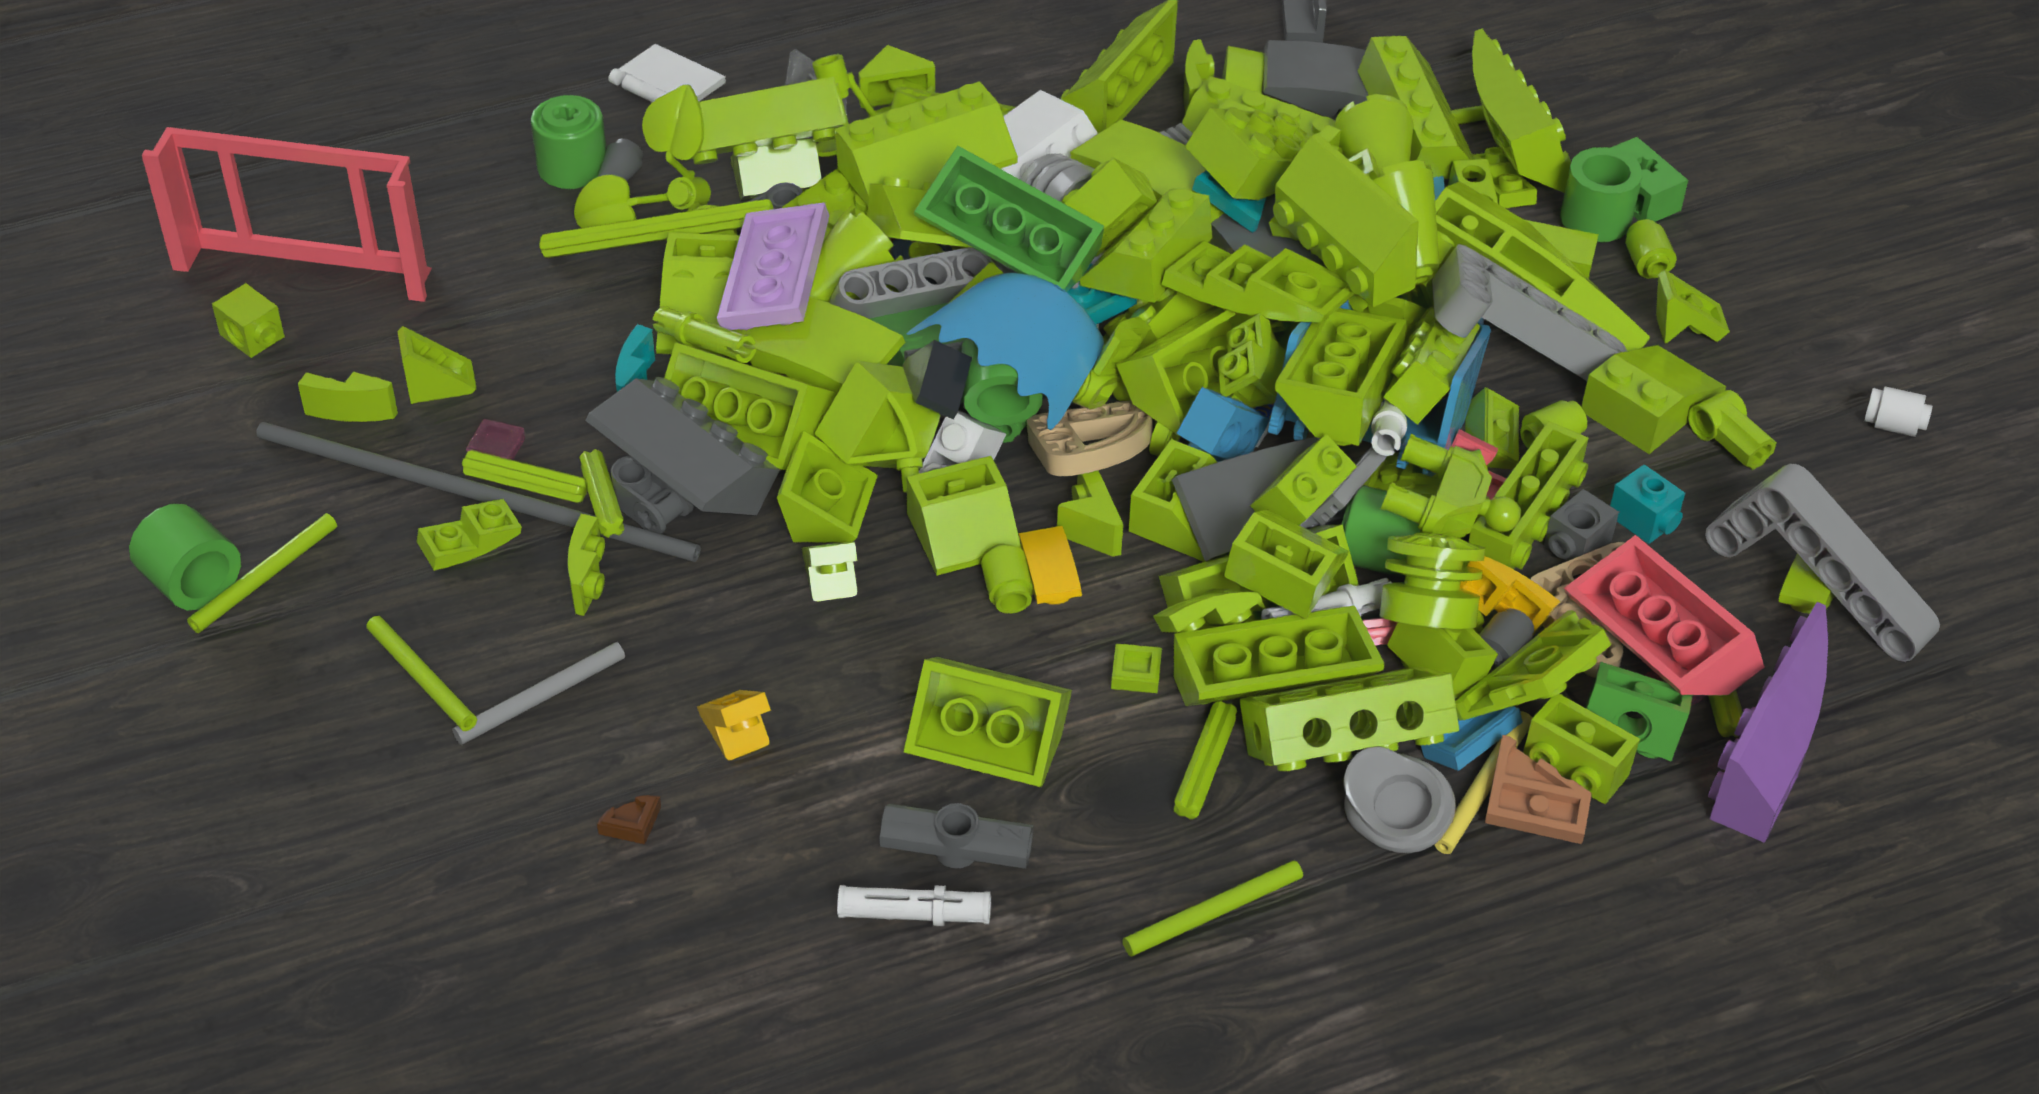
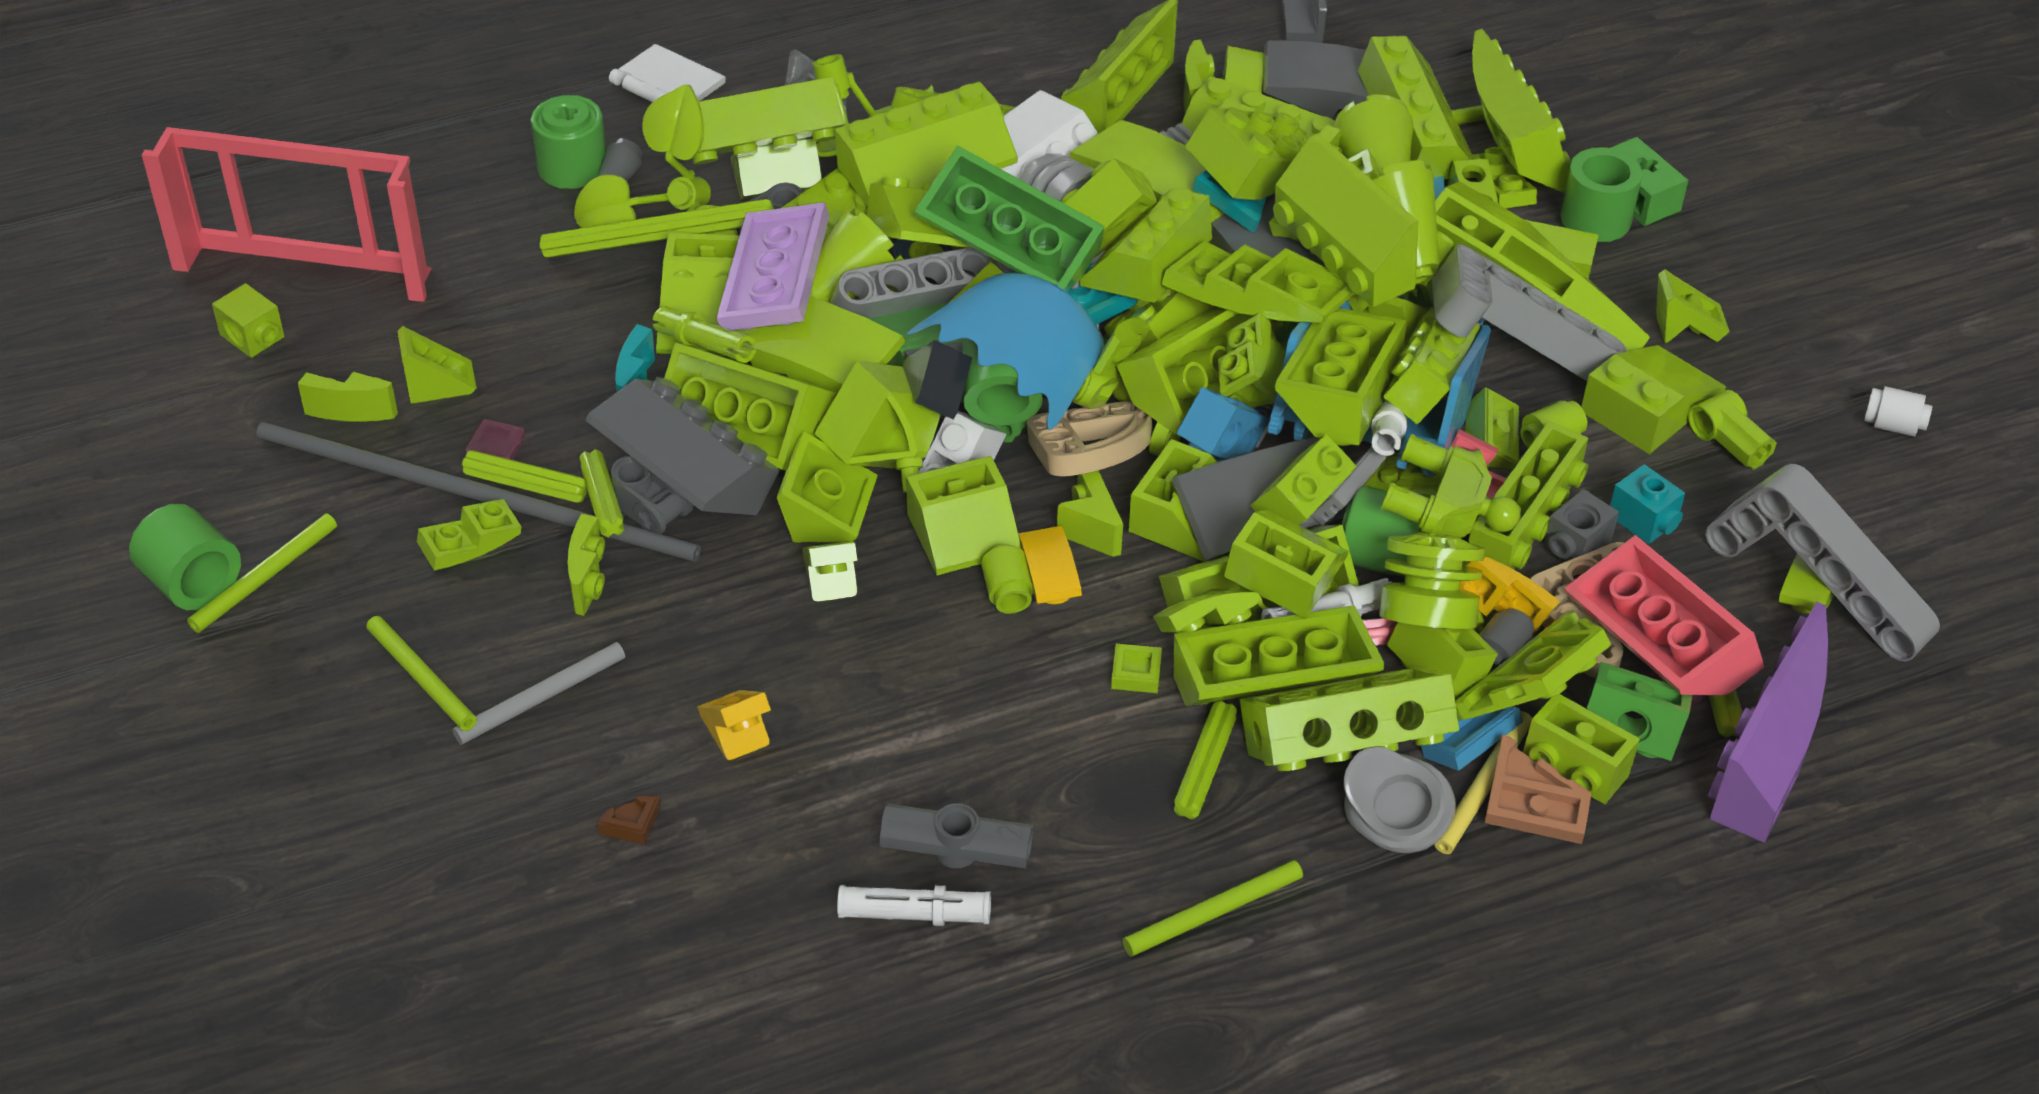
lime slope [859,45,935,108] -> none
lime slope [904,657,1072,787] -> none
lime brick [1626,219,1677,279] -> none

